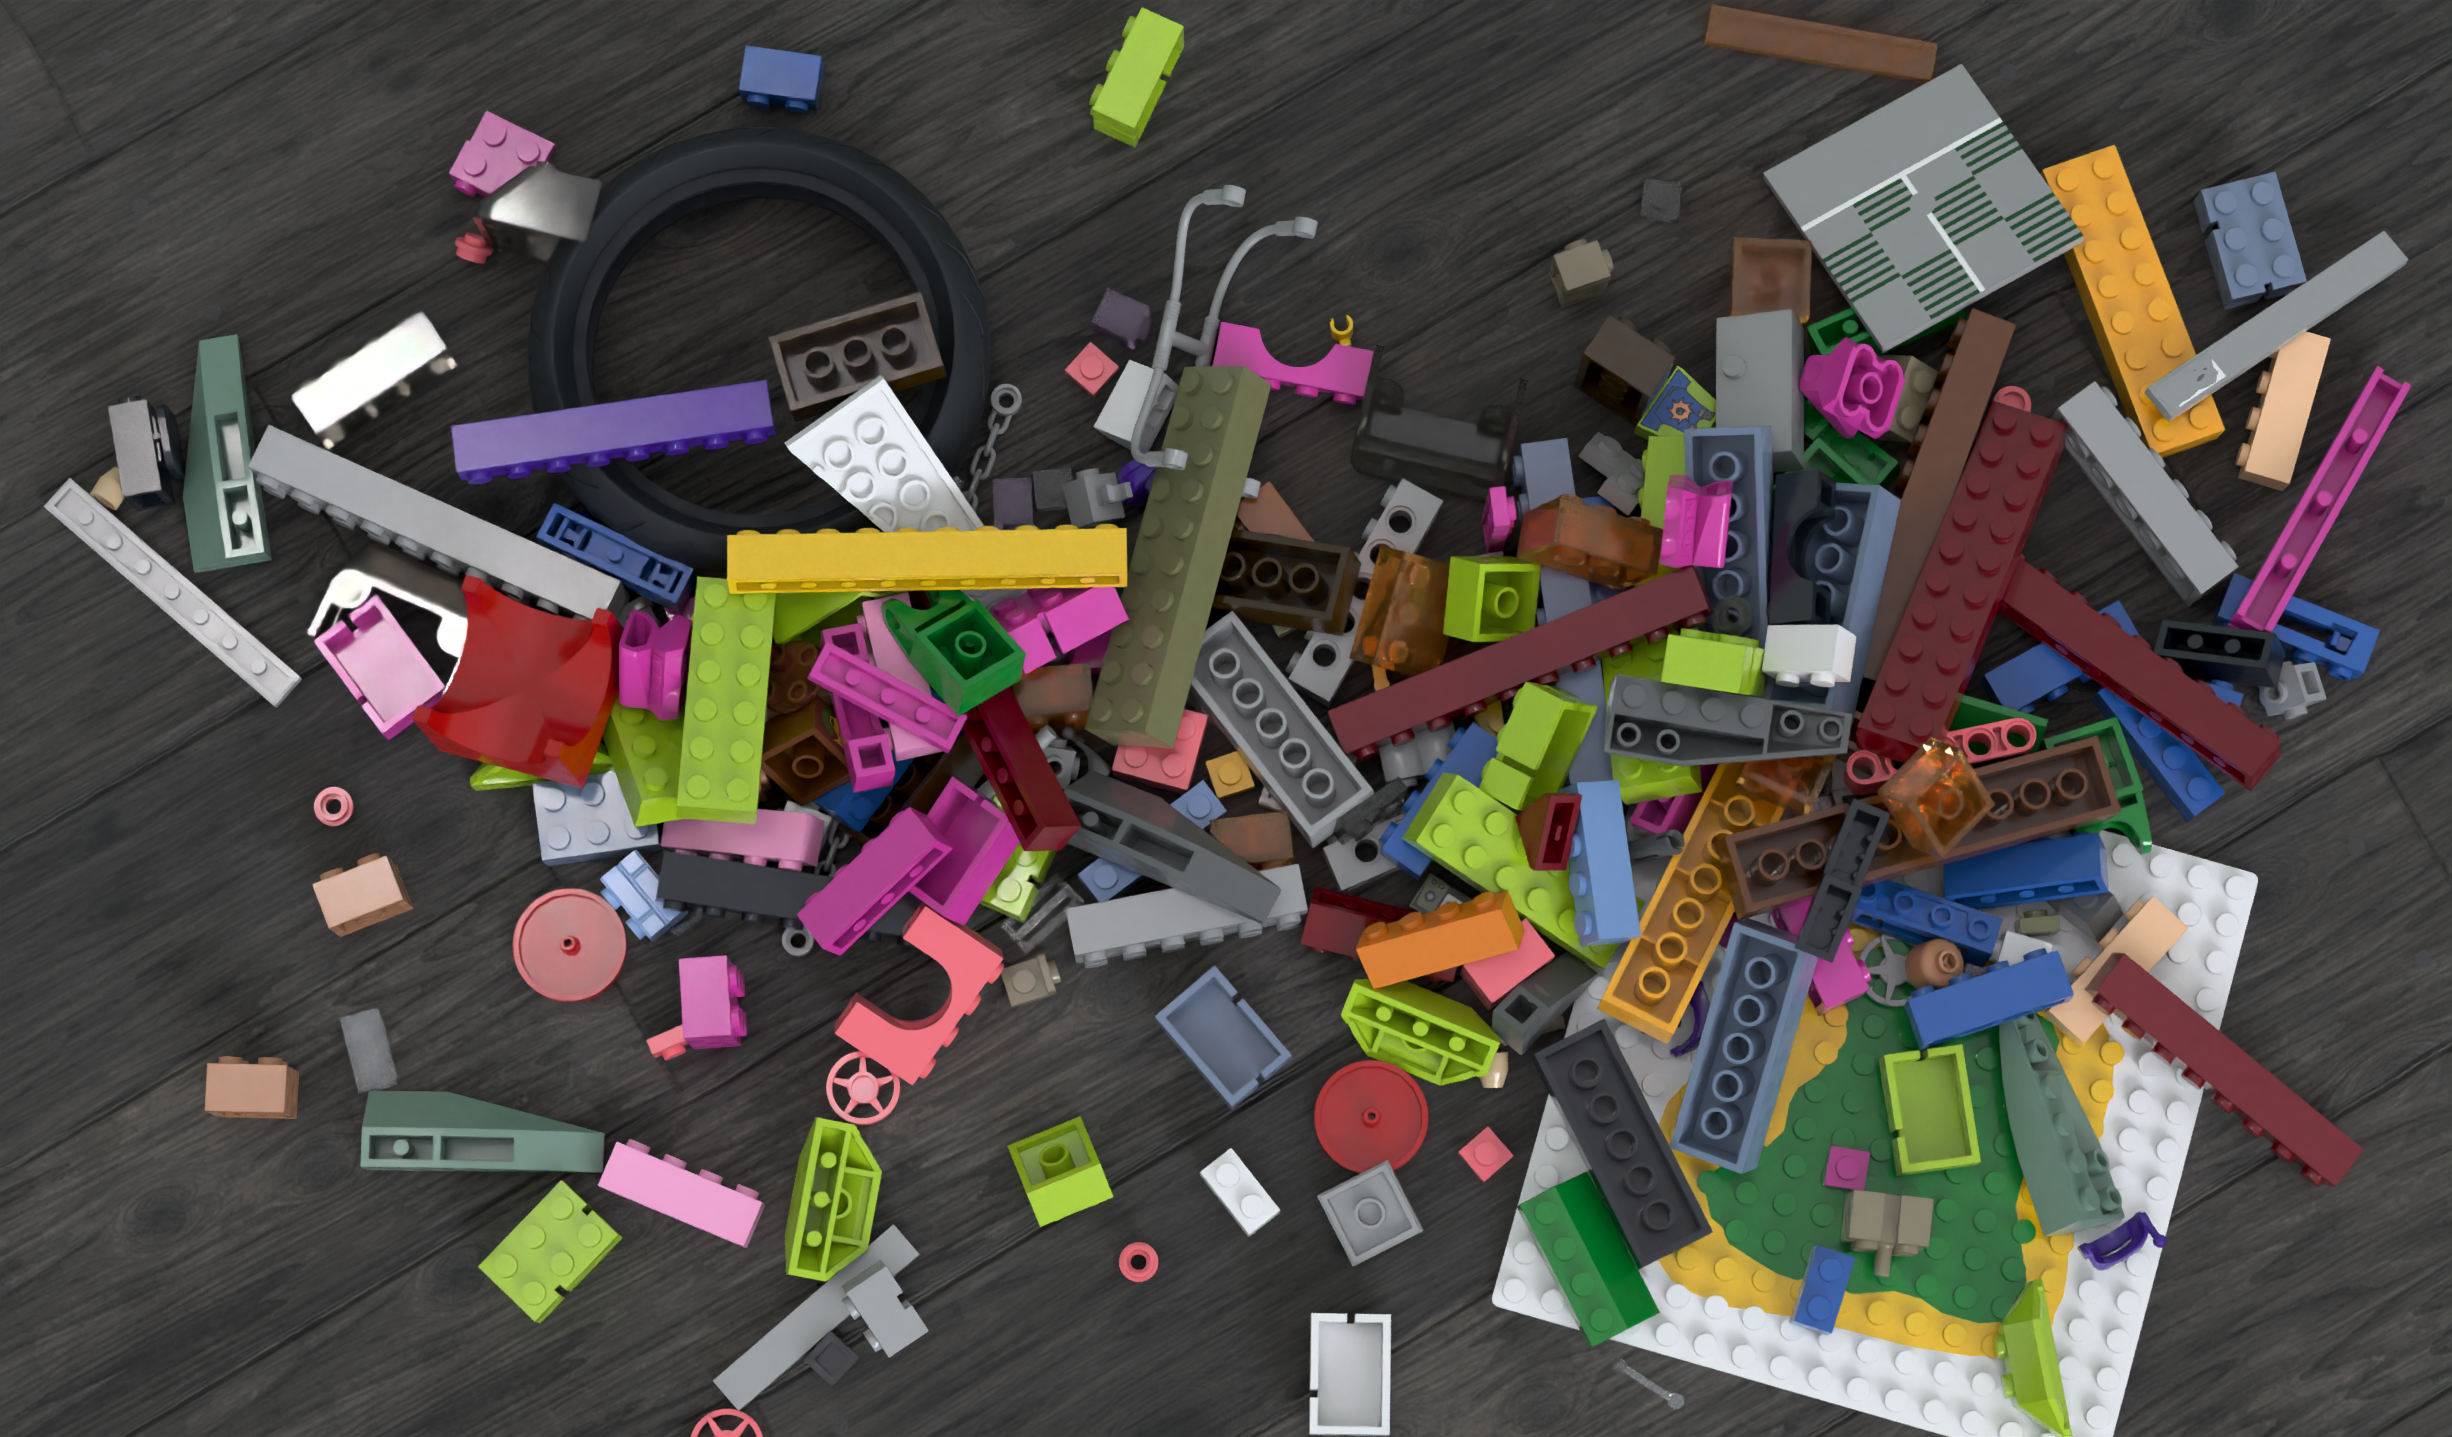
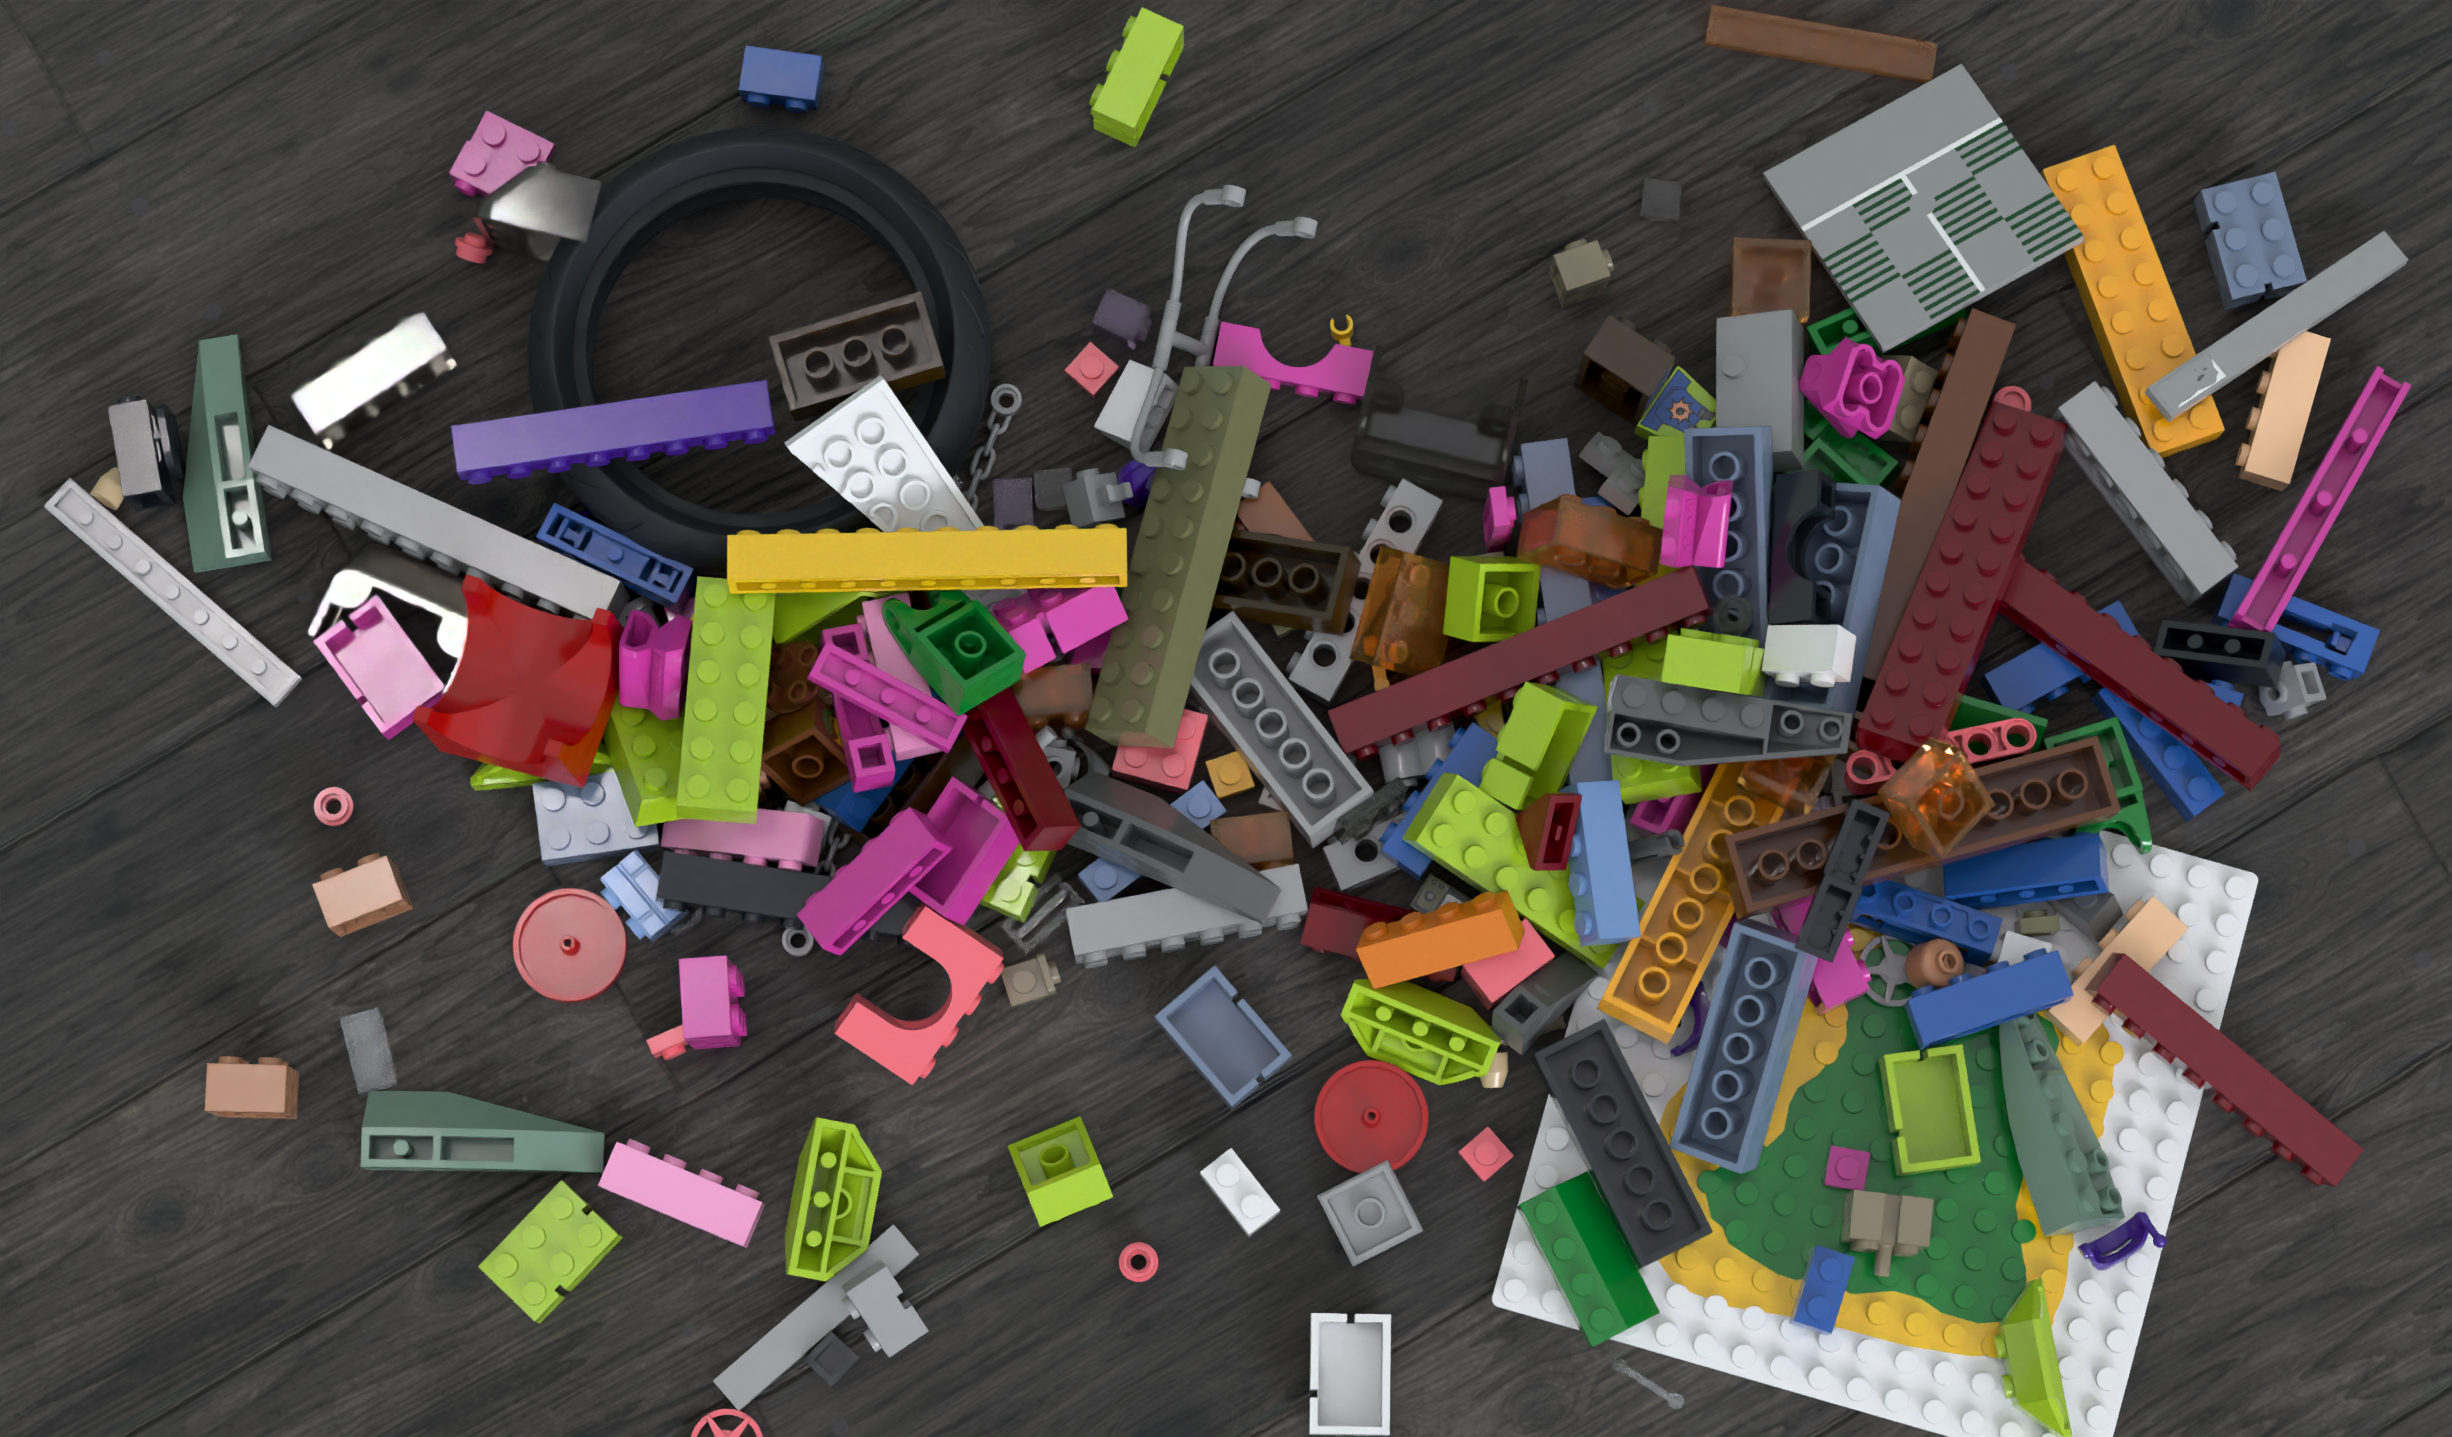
coral wheel [826,1051,900,1125] -> none

